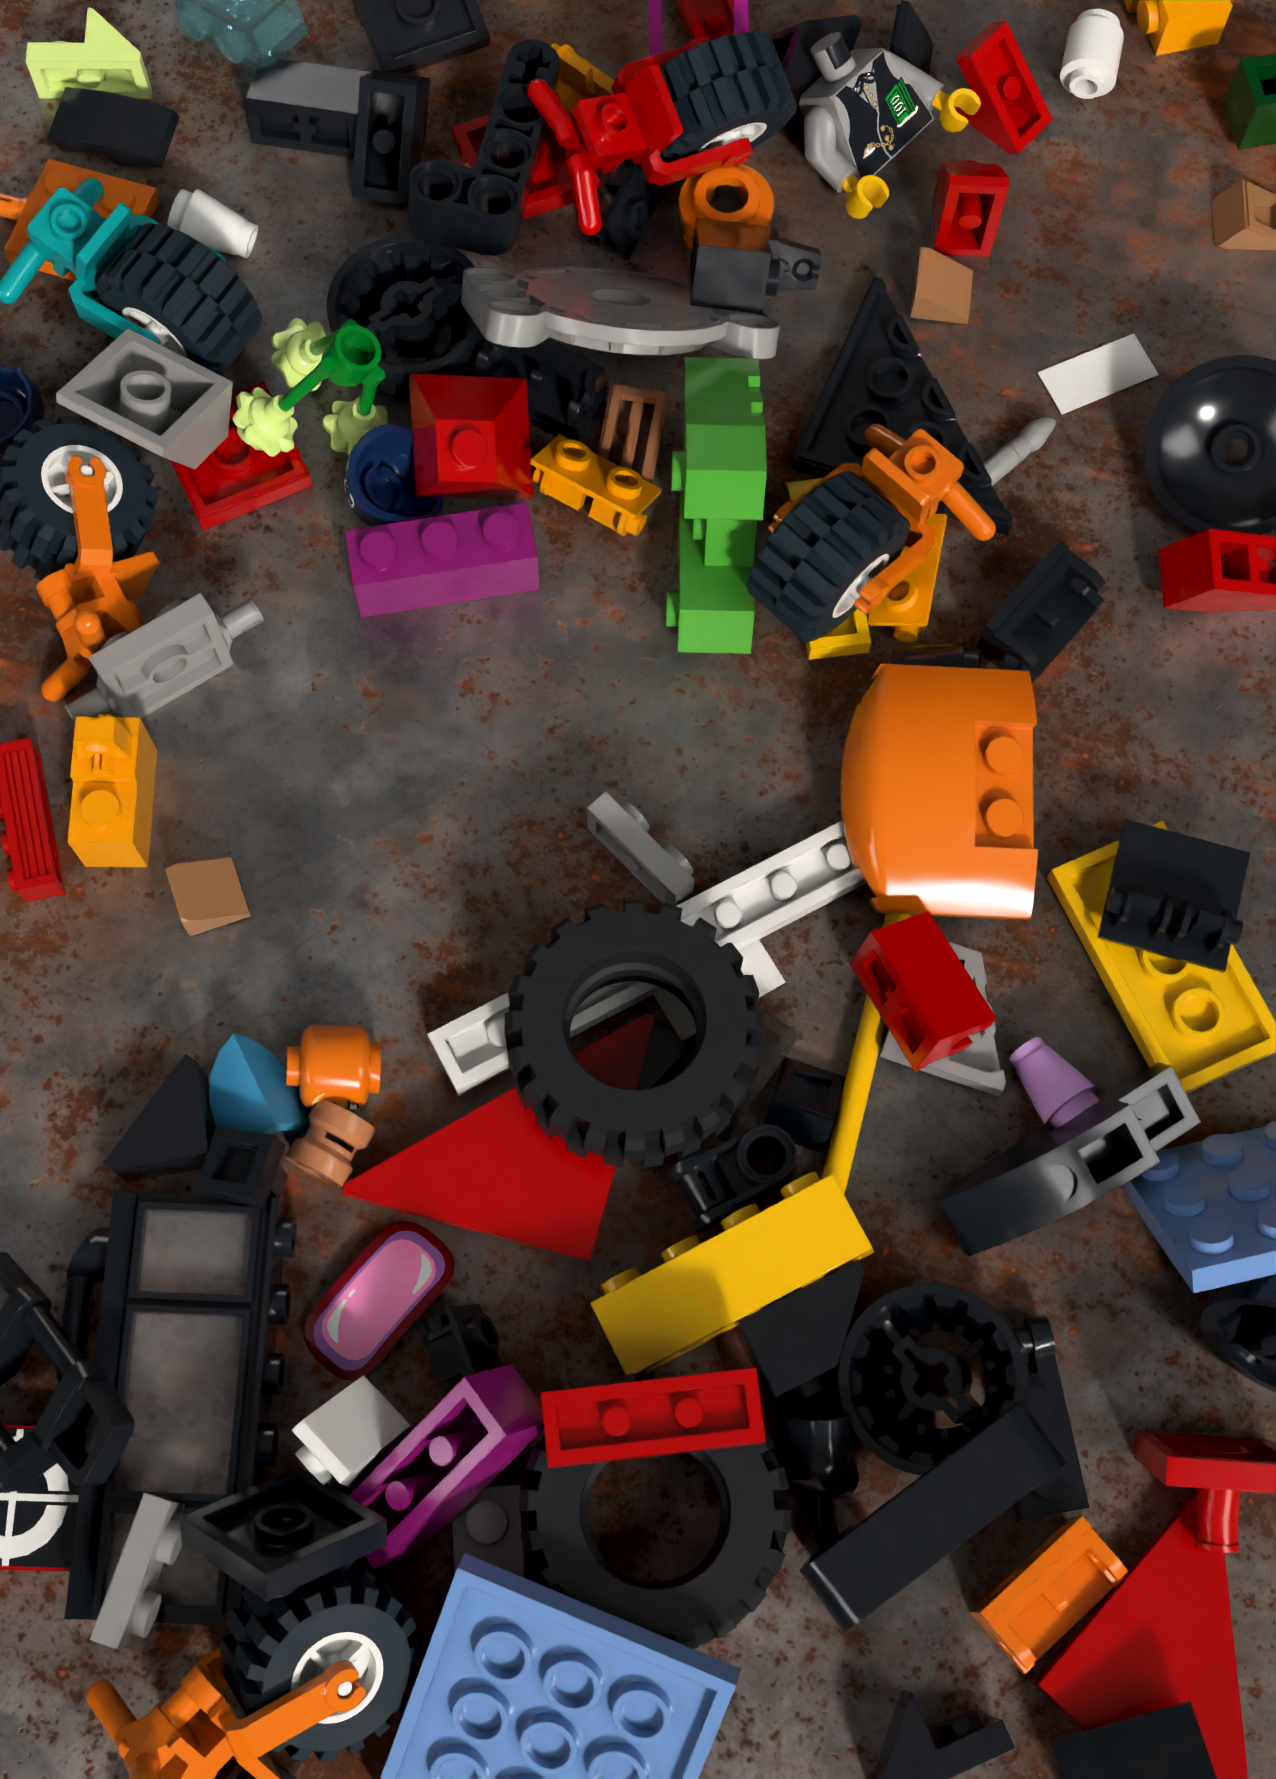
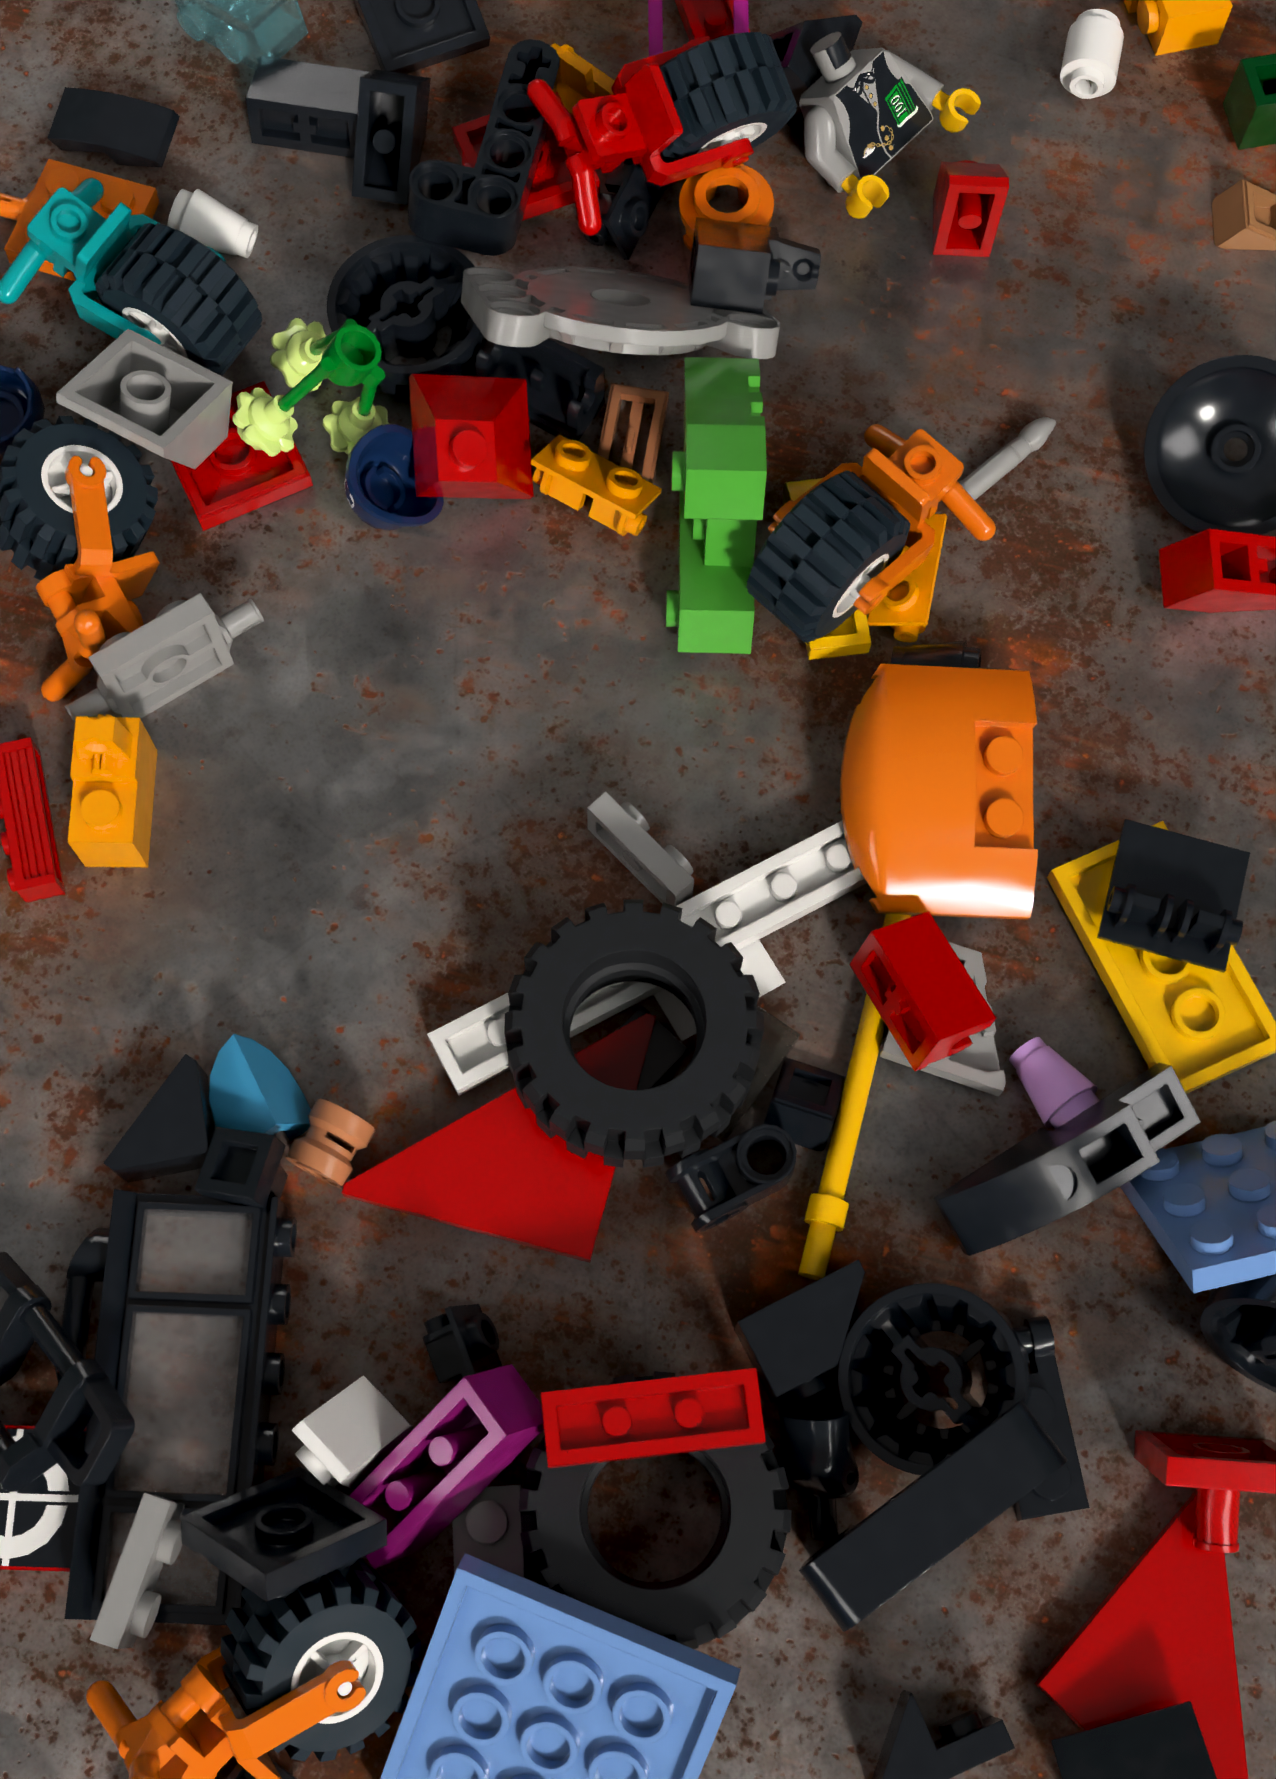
yellowish green slope [26,7,152,99] -> none
medium nougat slope [164,857,251,937] -> none
orange head [286,1024,381,1109] -> none
sticker [304,1221,455,1381] -> none
magenta brick [344,502,540,618] -> none
yellow brick [590,1171,875,1377] -> none
black tile [792,277,1013,536] -> none
black slope [889,0,933,75] -> none
medium nougat slope [910,246,973,324] -> none
red slope [955,21,1053,154] -> none
orange hinge [969,1516,1128,1674] -> none
black hinge [976,540,1105,685] -> none
white sticker [1037,333,1159,415] -> none

